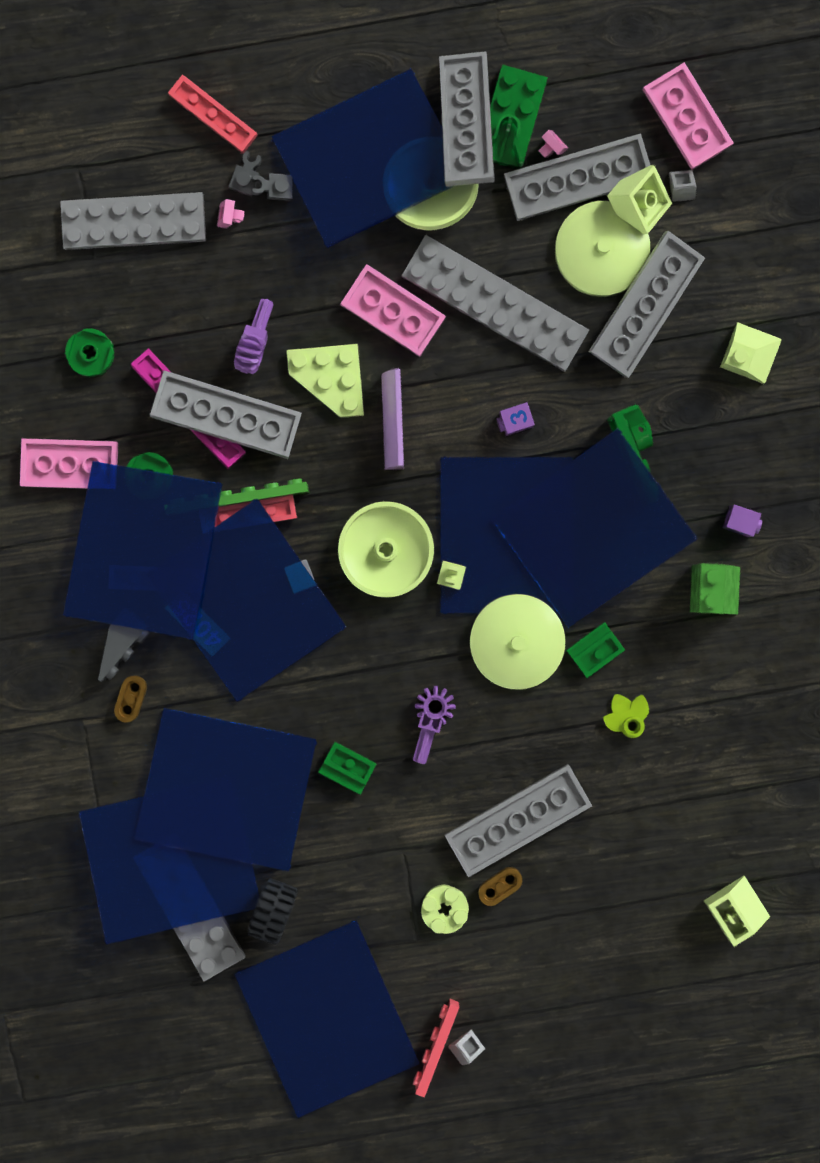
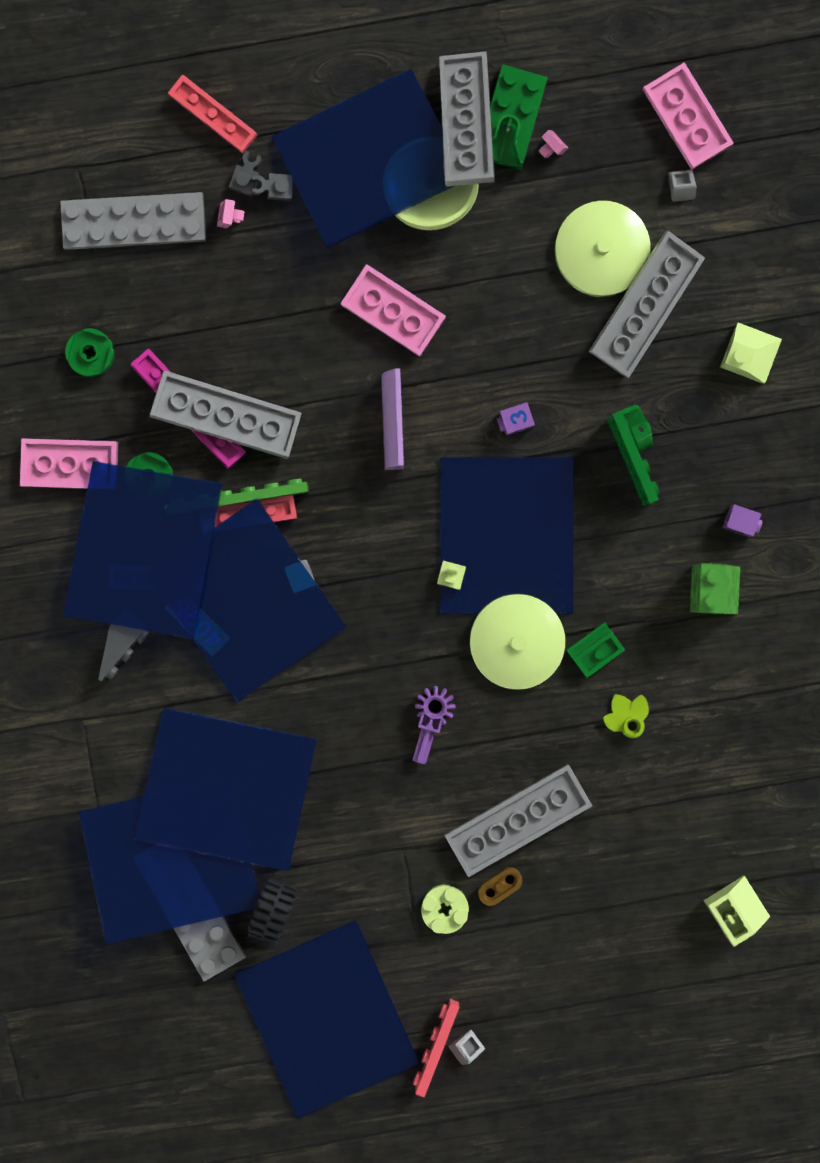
pearl gold plate [114,676,147,722] -> none
medium lavender gear [234,299,274,374] -> none
yellowish green plate [287,344,364,418] -> none
green plate [318,742,377,795] -> none
yellowish green dish [338,502,434,597] -> none
light grey plate [402,235,589,372] -> none
clear blue piece [491,428,698,628] -> none
light grey plate [504,133,650,221] -> none
yellowish green slope [607,165,672,234] -> none

